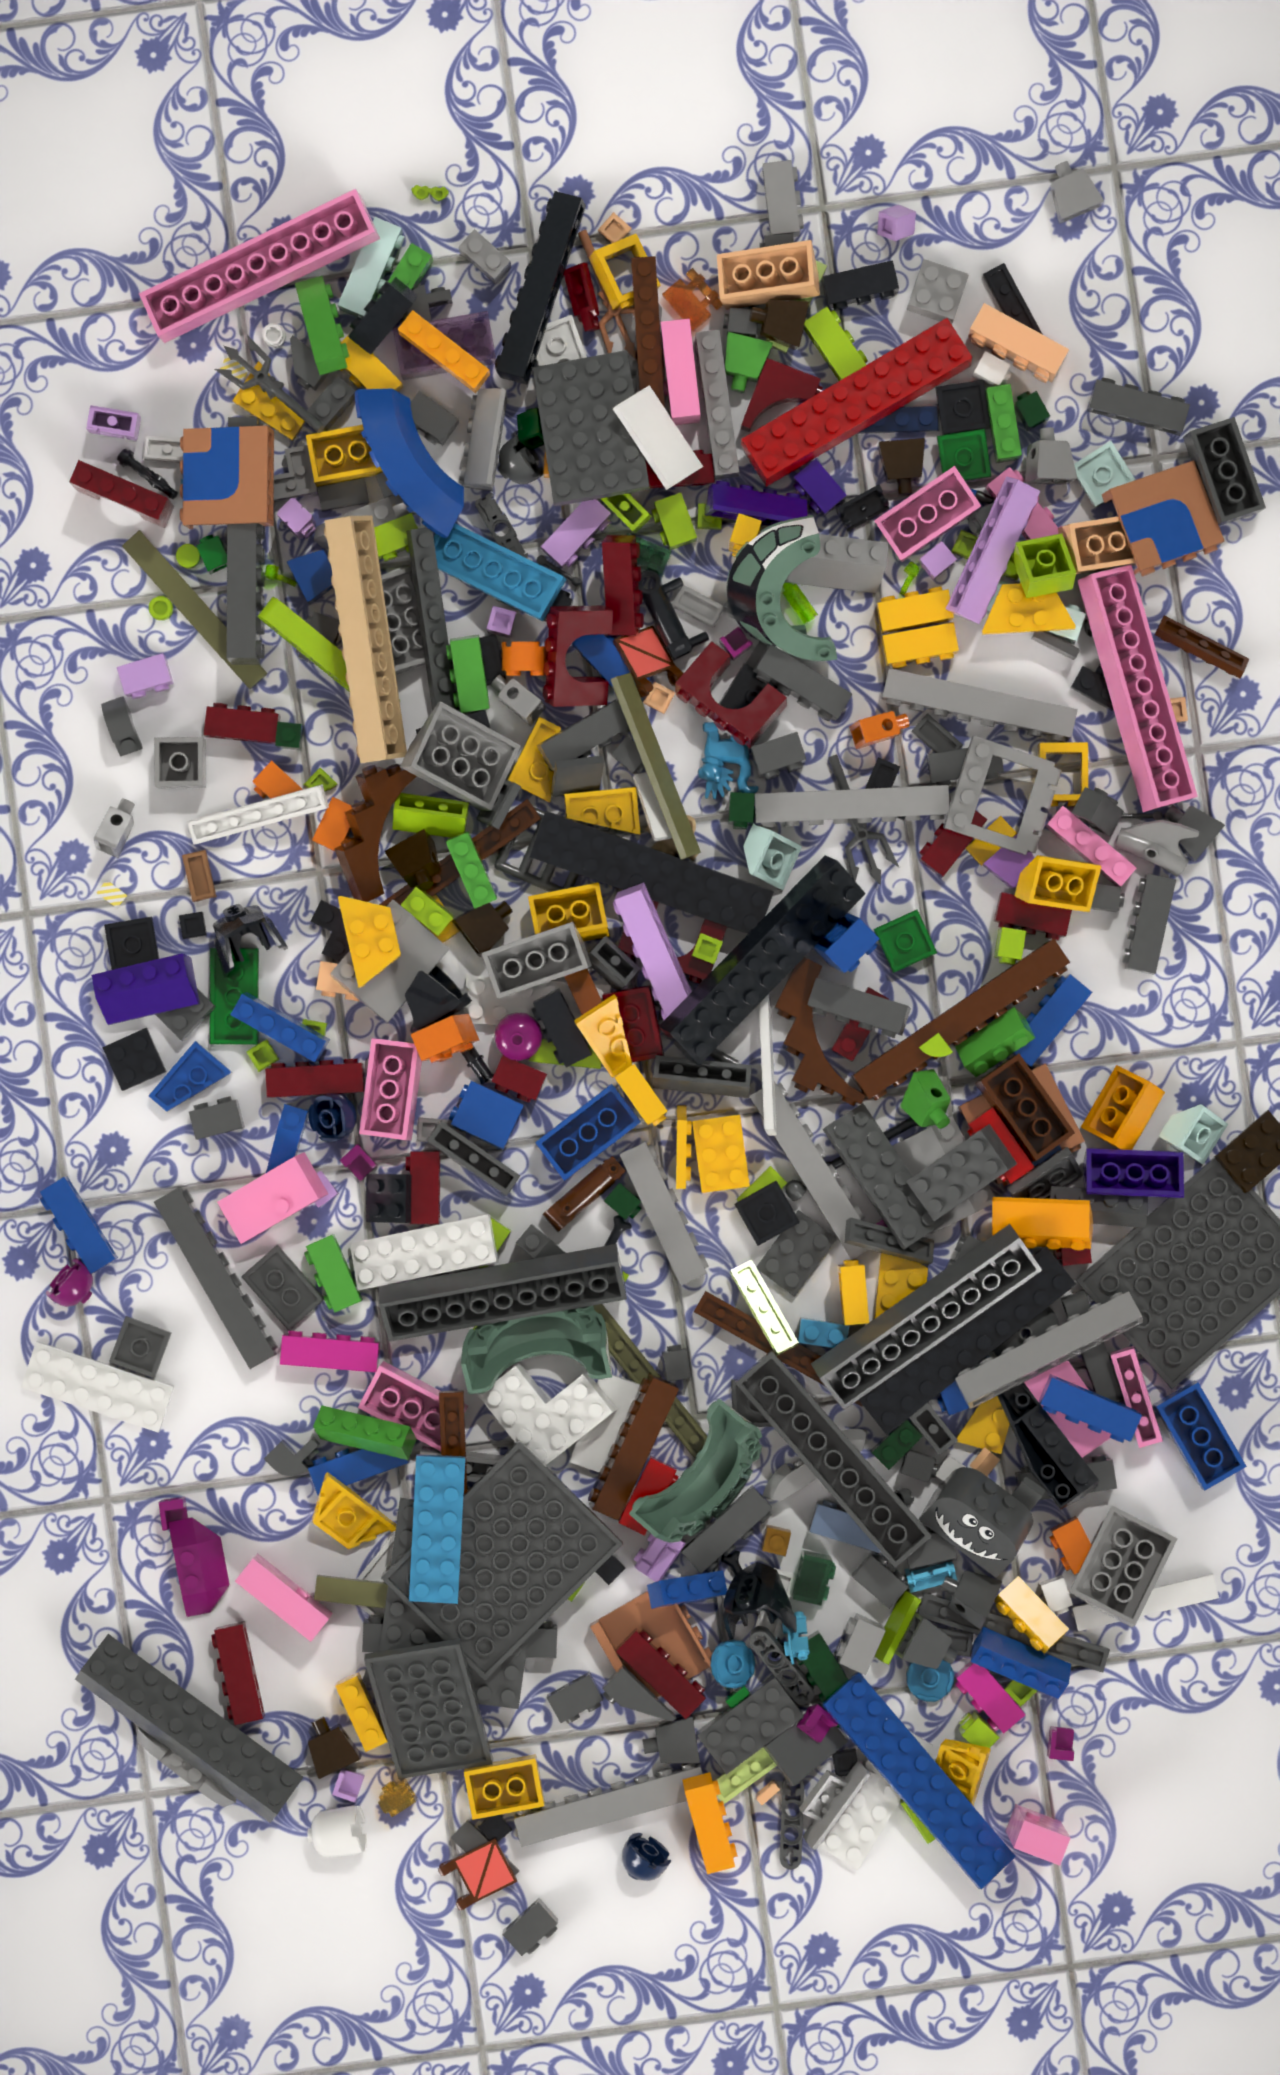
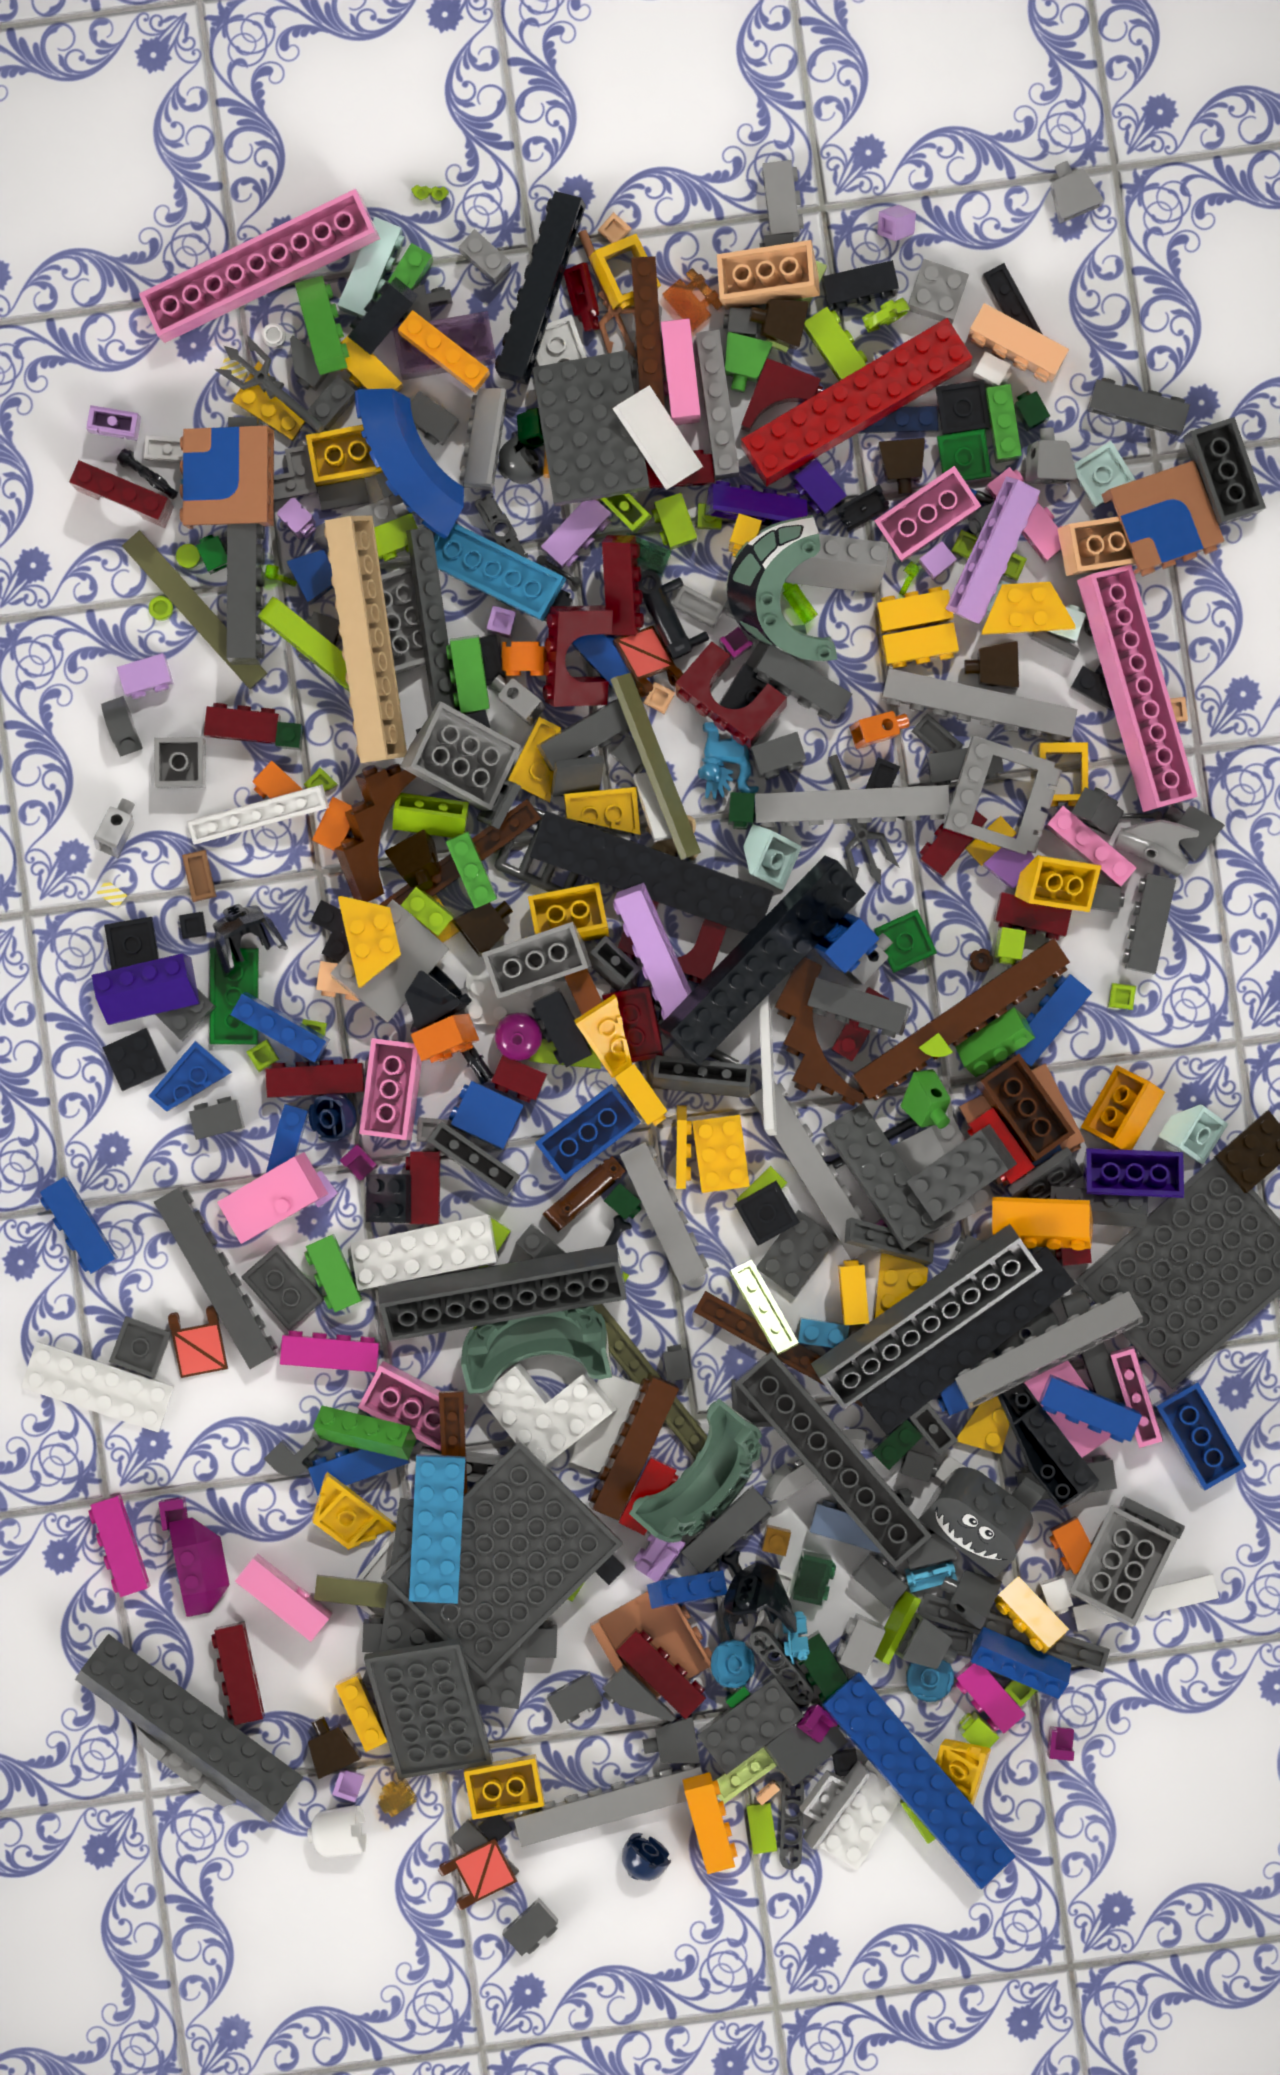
magenta cylinder [46,1258,93,1307] -> none
lime plate [692,933,723,964] -> none
dark grey hinge [785,1180,807,1201] -> none
light nougat tile [970,1448,1000,1476] -> none
bright pink brick [1006,1804,1070,1866] -> none
lime brick [1012,533,1076,598] -> none
reddish brown plate [1155,615,1249,678] -> none
none -> dark pink brick [88,1494,151,1597]
none -> coral flag [168,1305,228,1378]
none -> lime tile [746,1802,777,1854]
none -> light grey torso [844,933,893,984]
none -> lime plate [862,298,910,333]
none -> dark brown torso [964,641,1019,690]
none -> reddish brown plate [970,949,994,972]
none -> lime tile [1108,983,1136,1010]
none -> dark grey hinge [1119,1496,1185,1539]

